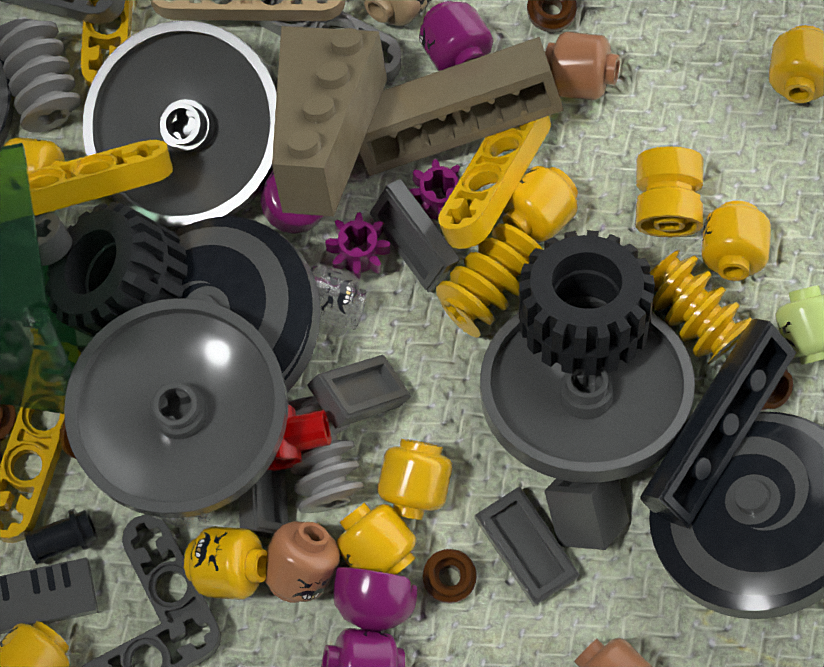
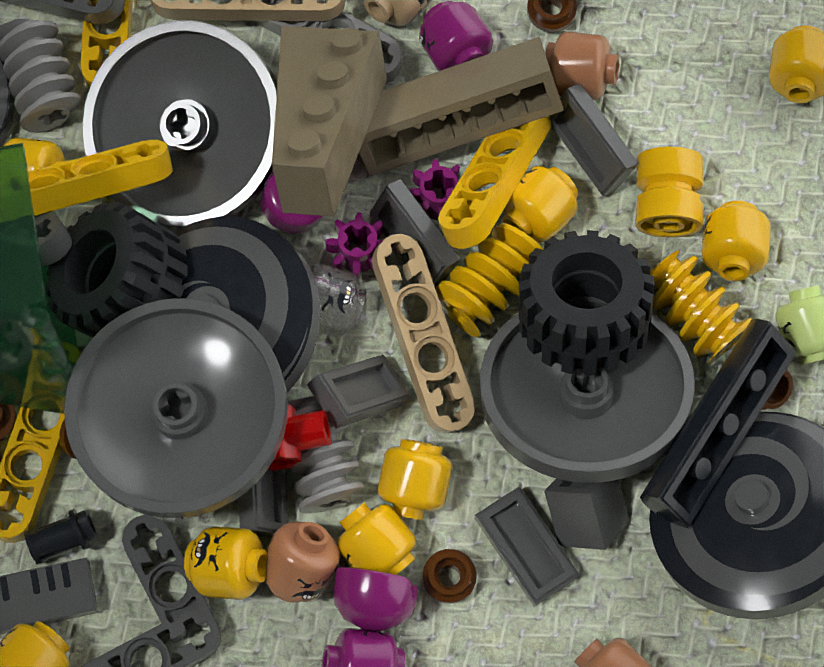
none -> tan beam [372,234,475,433]
none -> dark grey tile [549,83,639,196]

